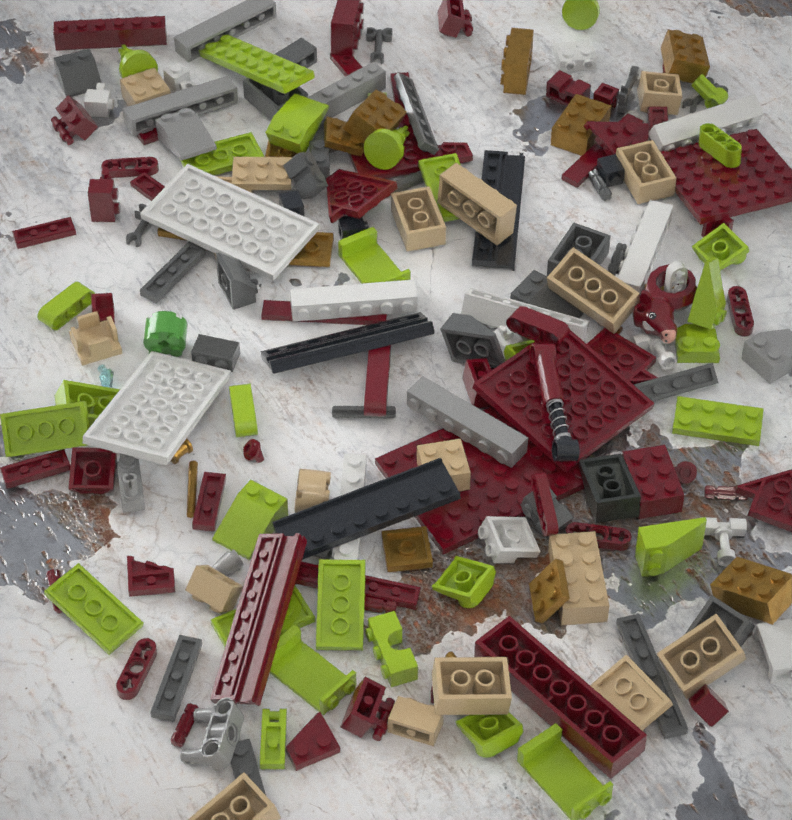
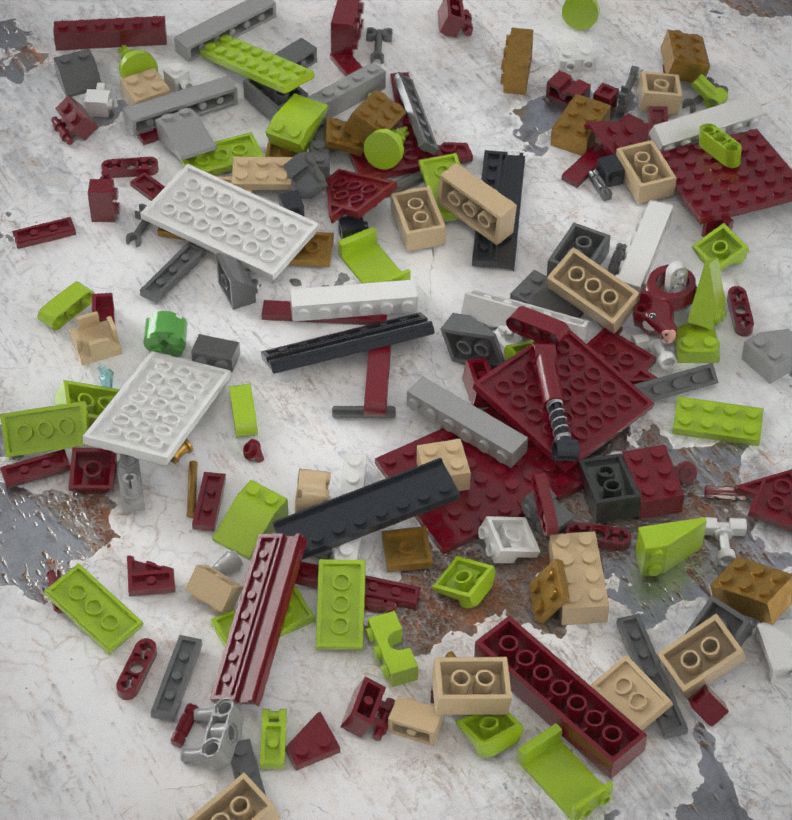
lime panel [270,625,357,716] -> none

